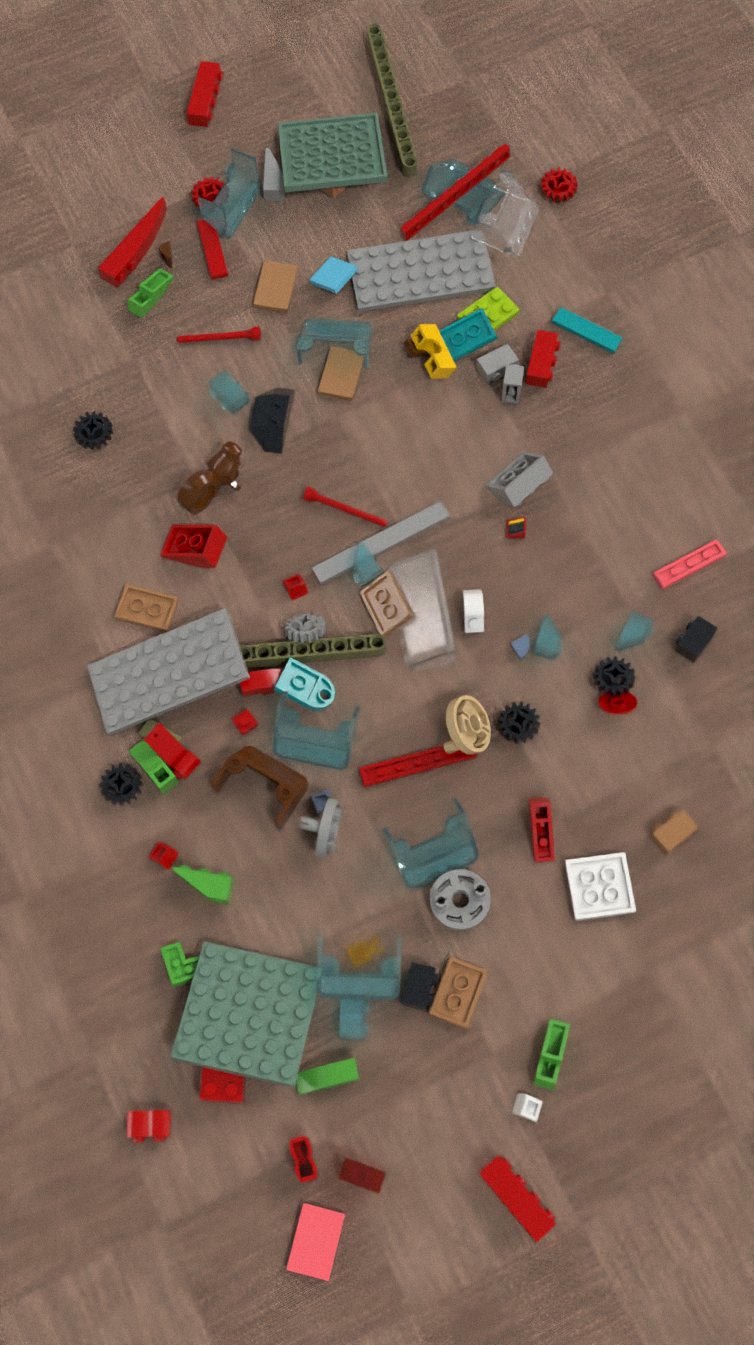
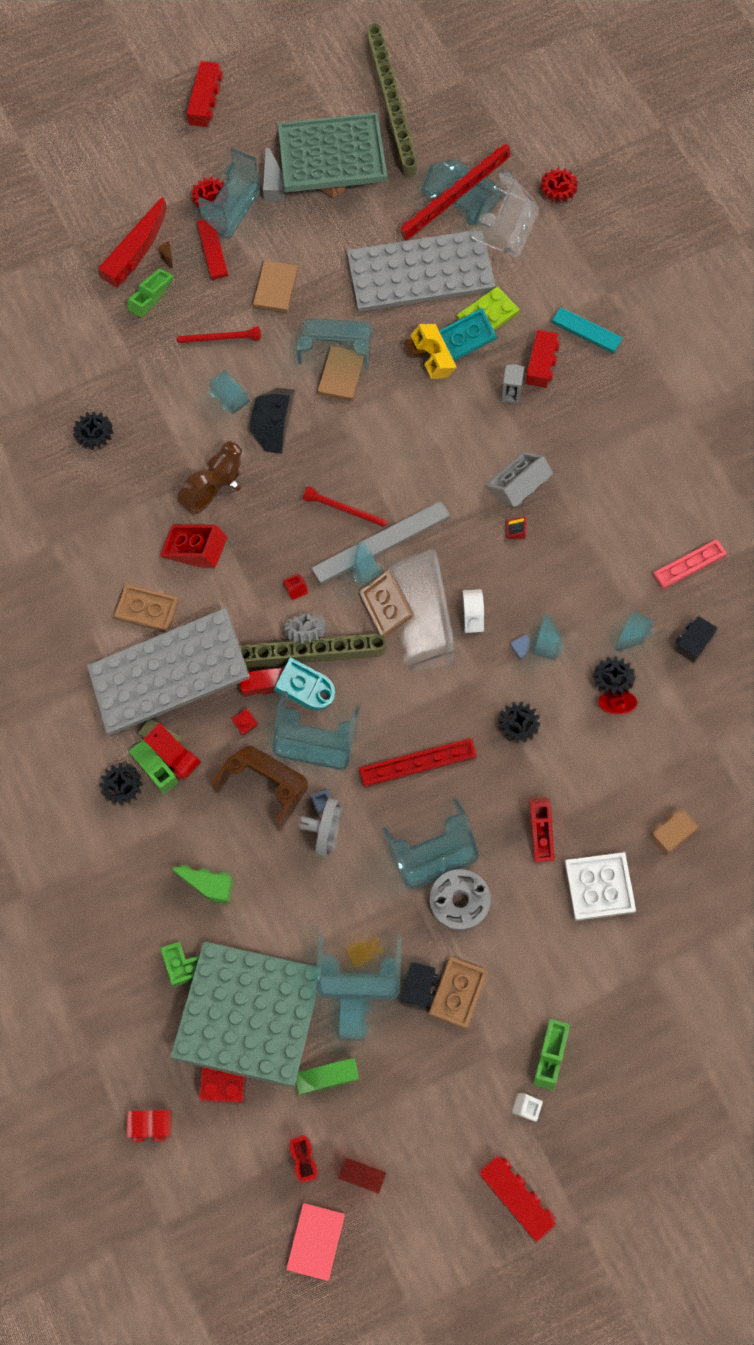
red slope [148,841,179,870] -> none
medium azure tile [310,256,358,294] -> none
tan piece [444,695,491,755] -> none
light grey brick [476,344,519,384] -> none

